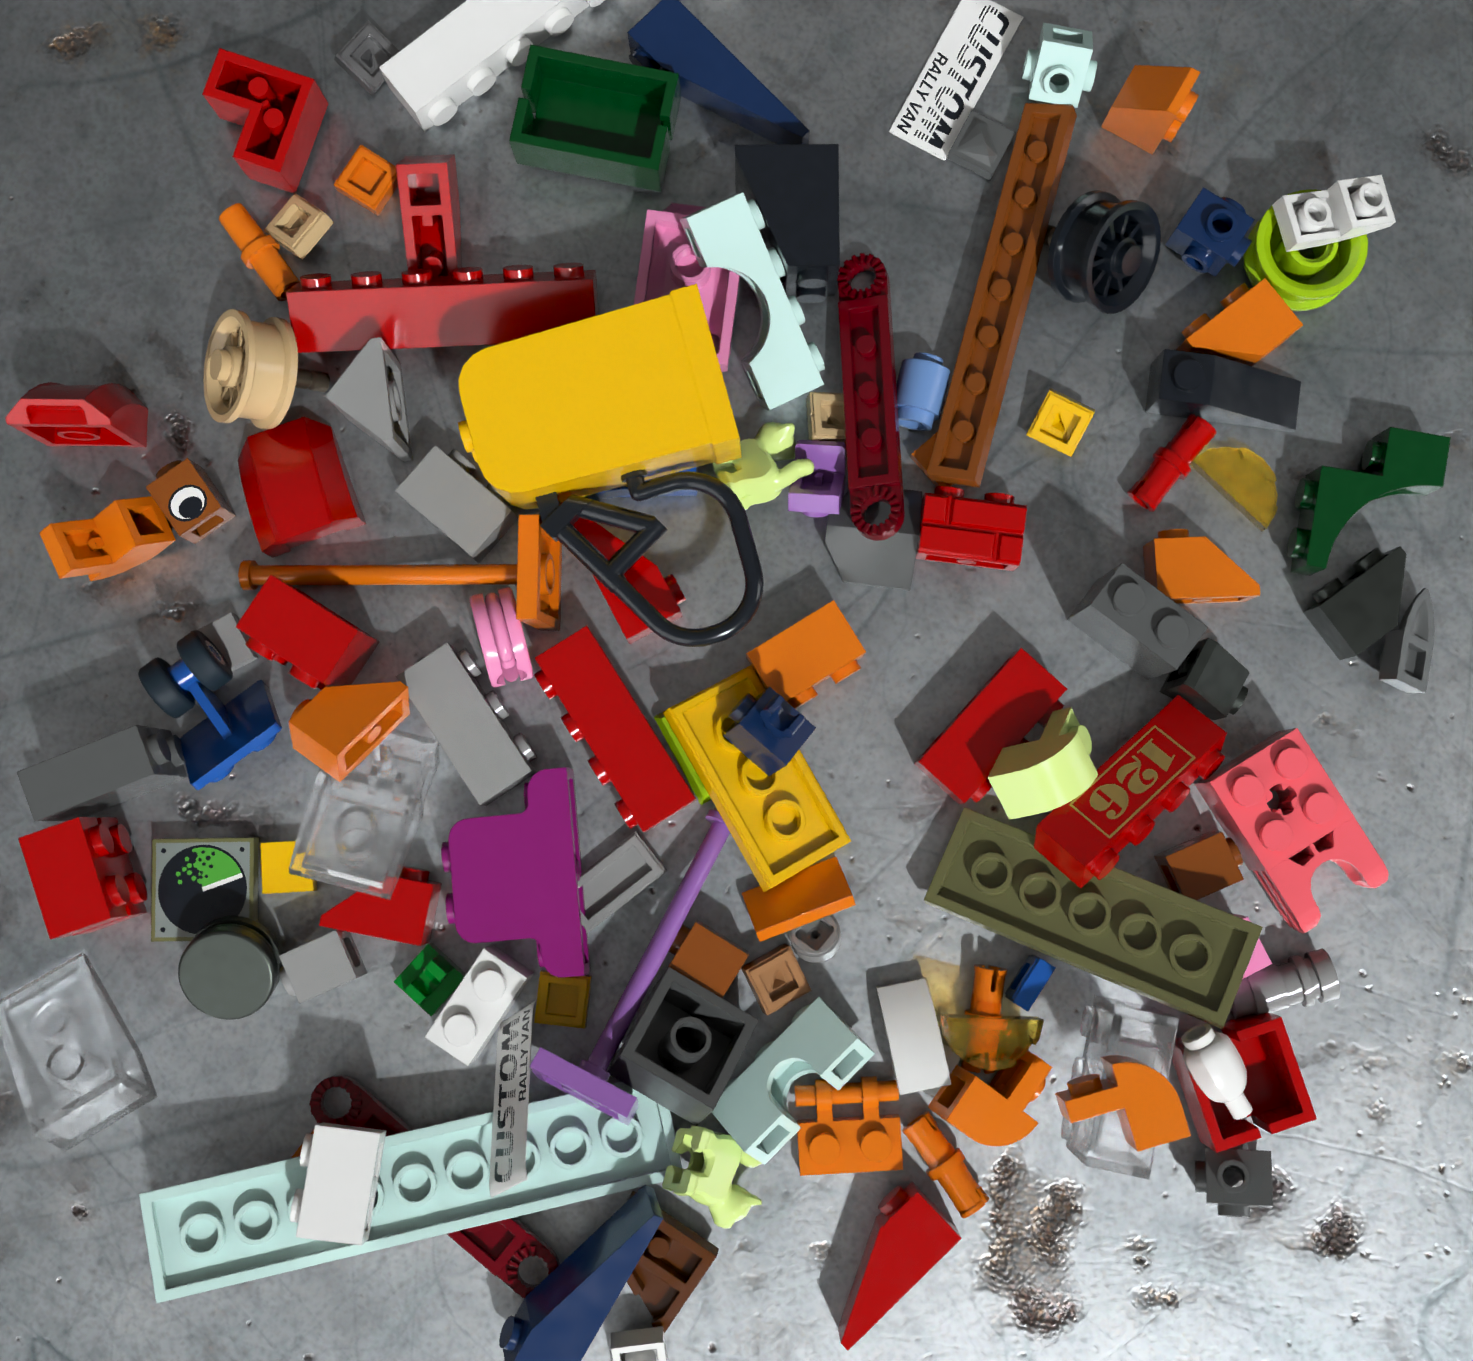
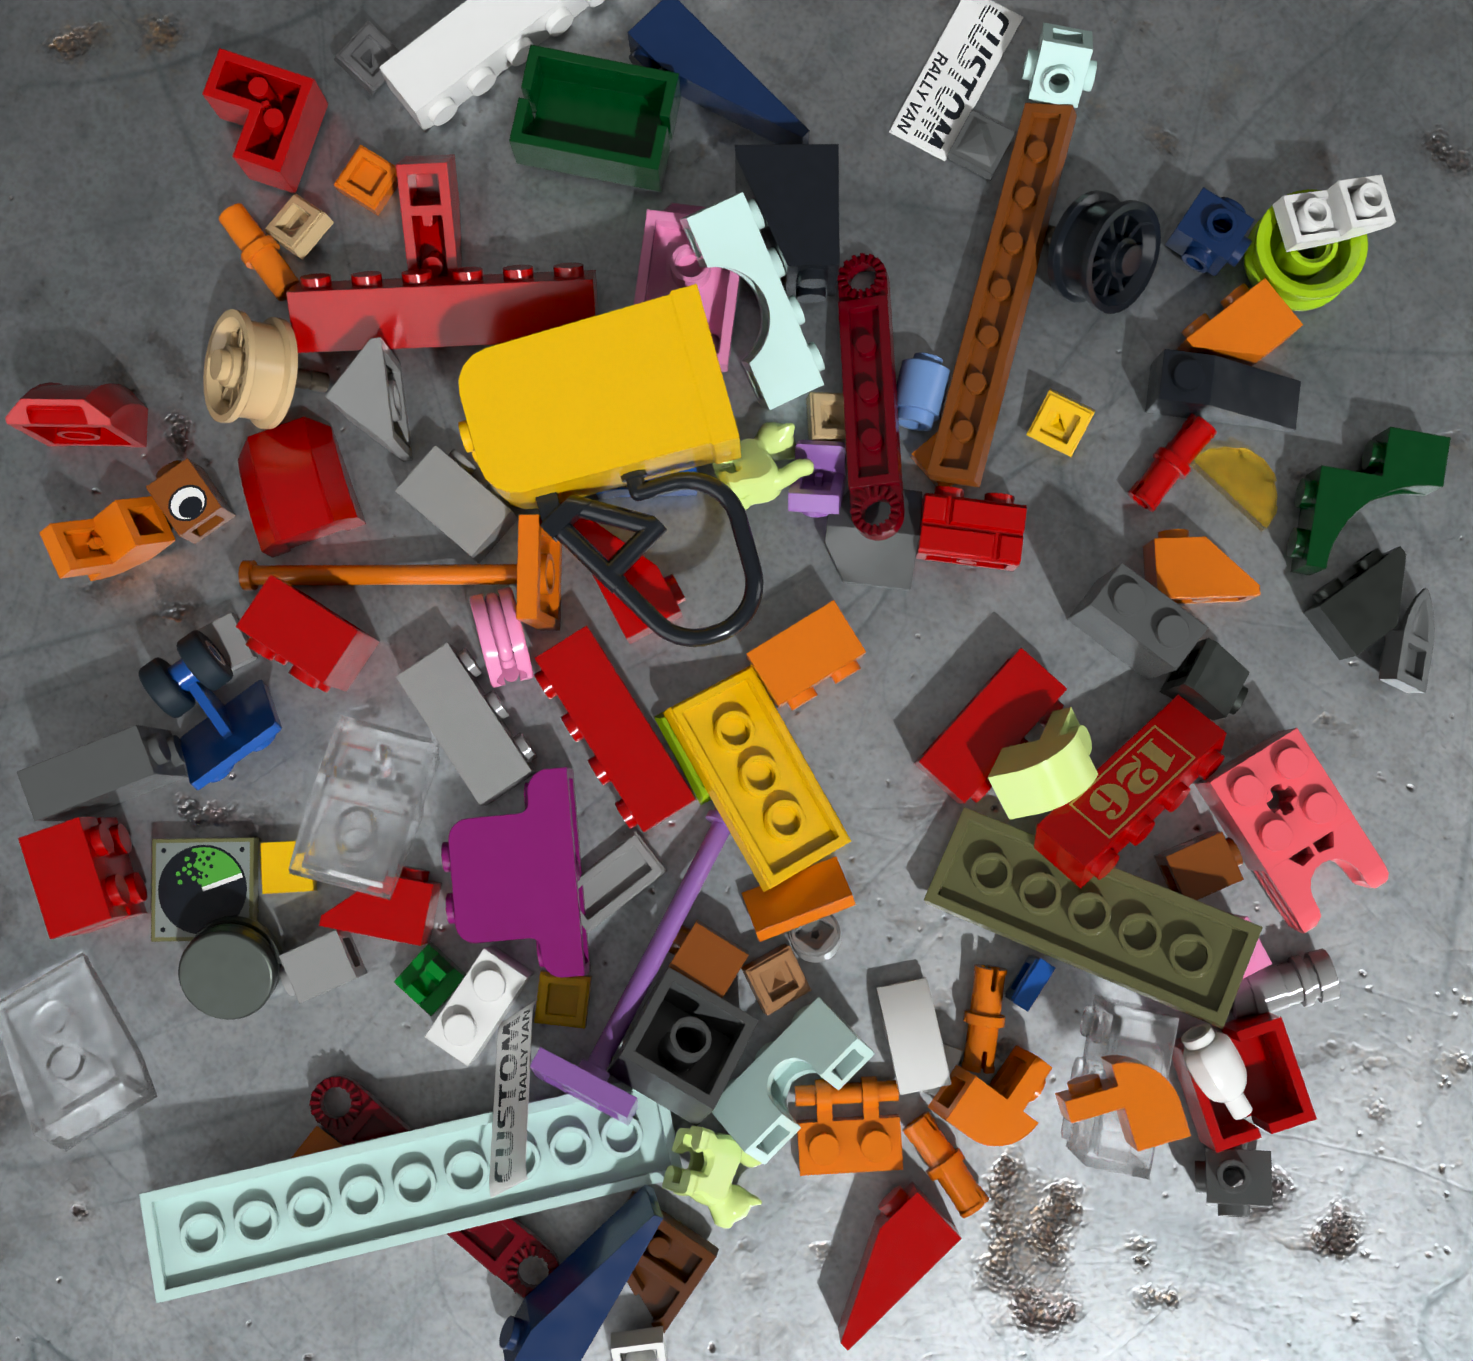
orange slope [288,681,410,782] -> none
white brick [290,1122,386,1246] -> none
dark blue brick [723,687,816,776] -> none
clear yellow tile [940,1014,1044,1071] -> none
orange slope [1101,65,1201,155] -> none

